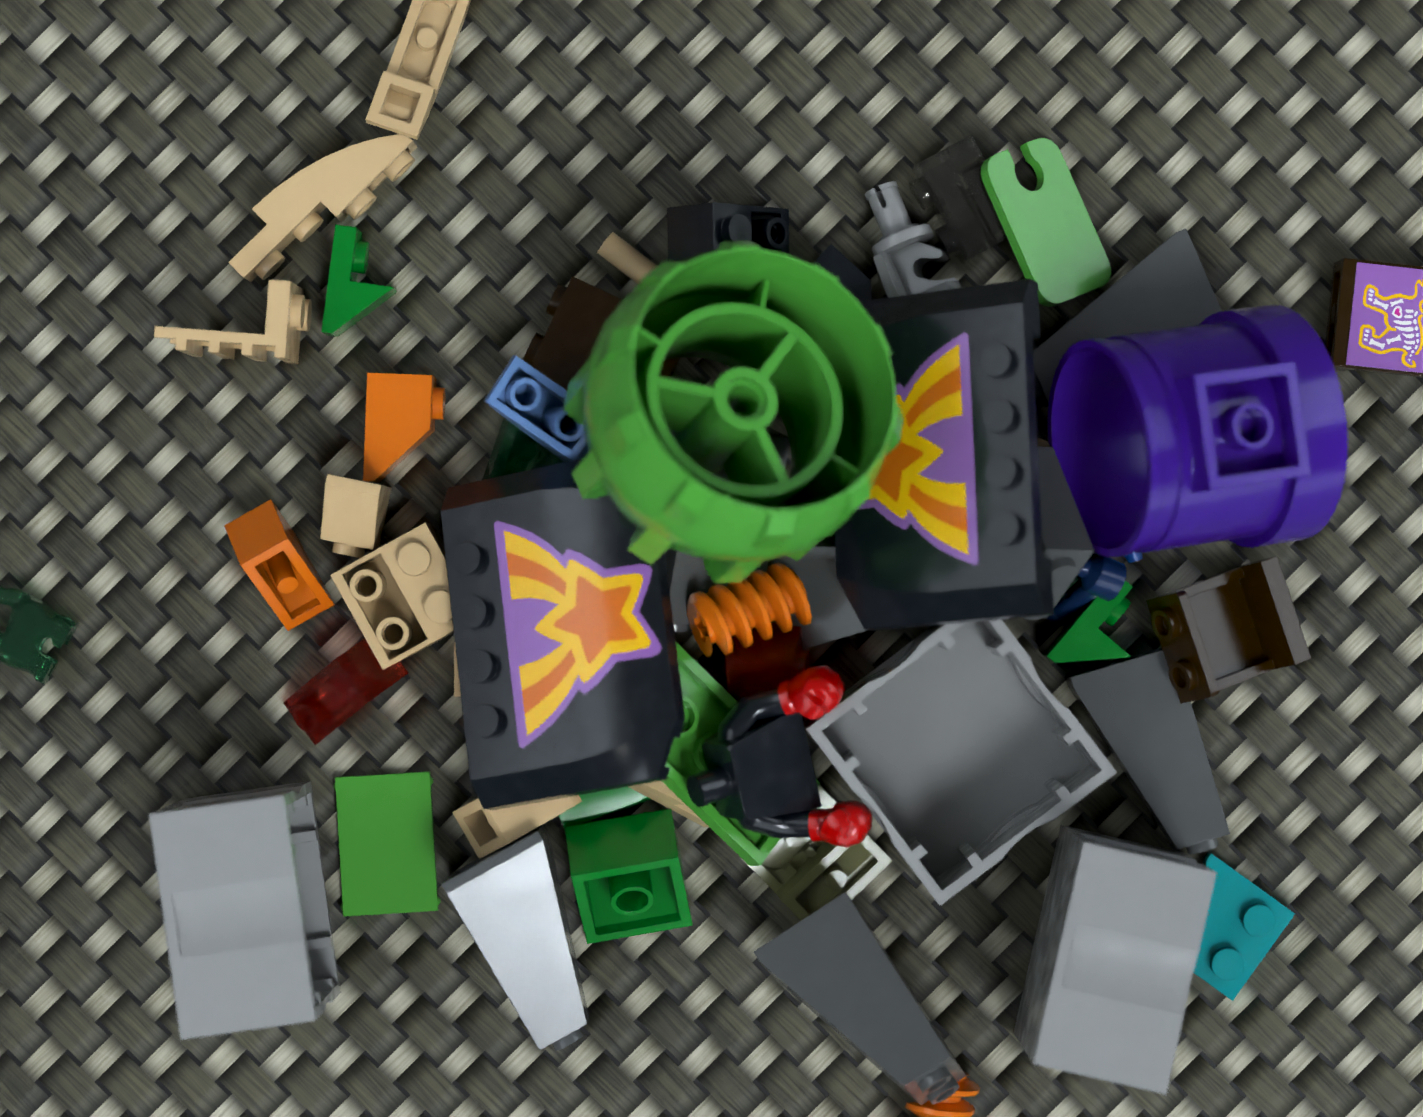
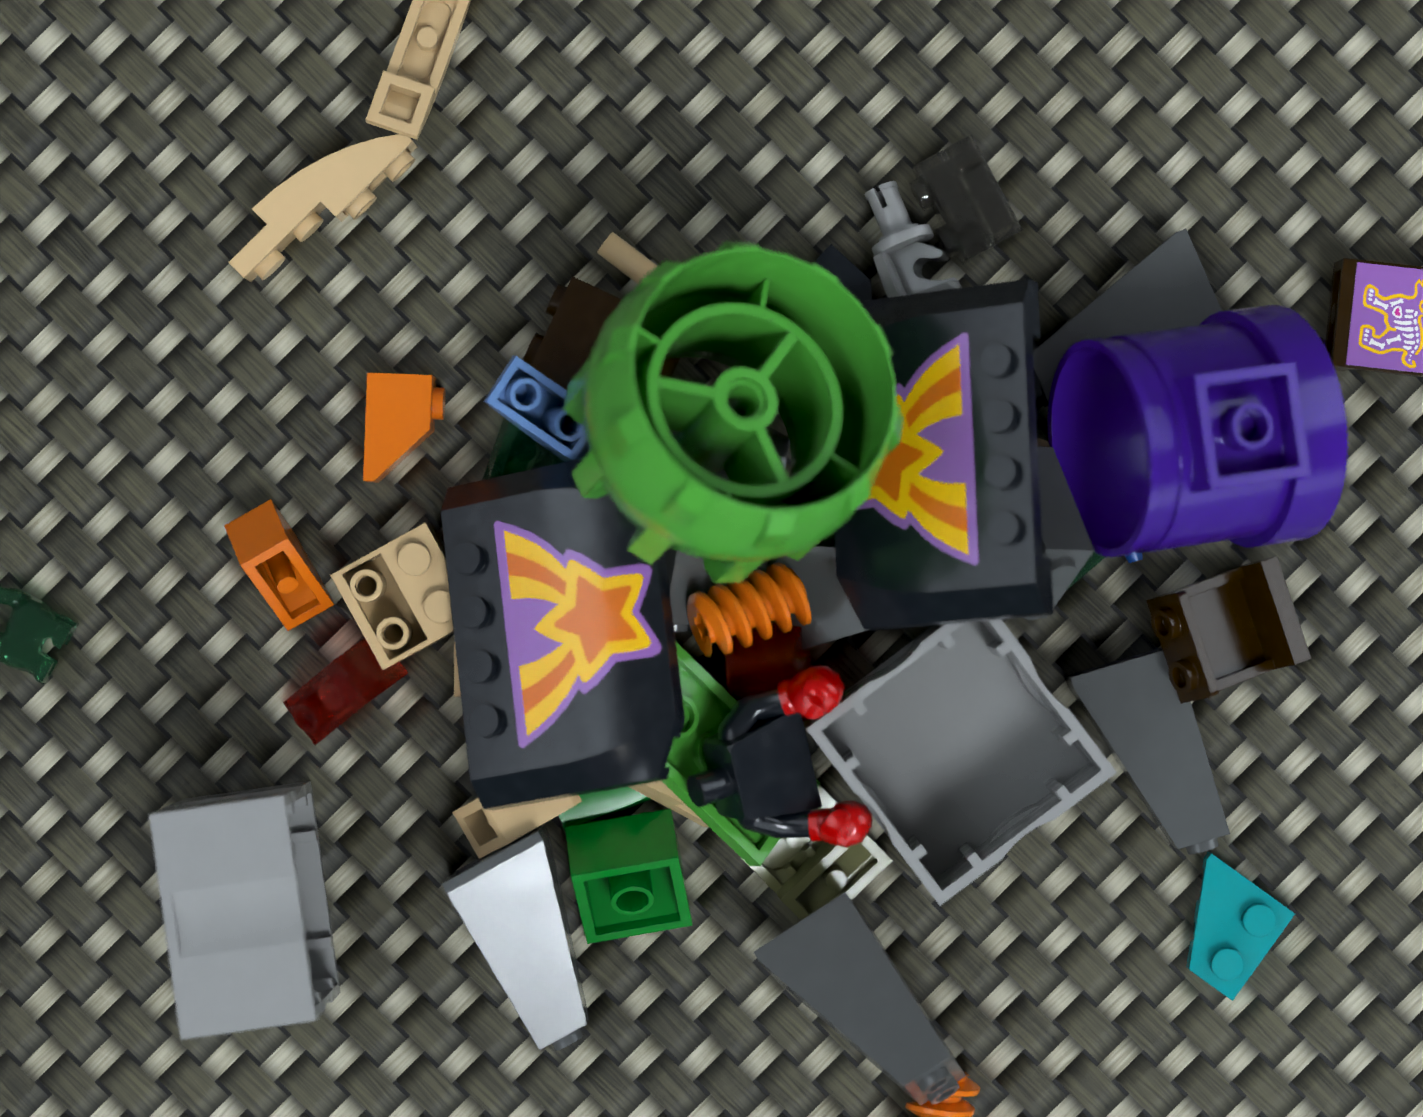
tan plate [154,279,312,364] -> none
tan slope [320,474,391,558] -> none
green slope [321,224,397,337] -> none
bright green piece [333,771,441,917] -> none
black slope [667,202,789,263] -> none
bright green piece [981,138,1111,307] -> none
light grey tile [1013,825,1217,1094] -> none
green slope [1042,580,1133,663] -> none
dark blue piece [1047,554,1127,626] -> none

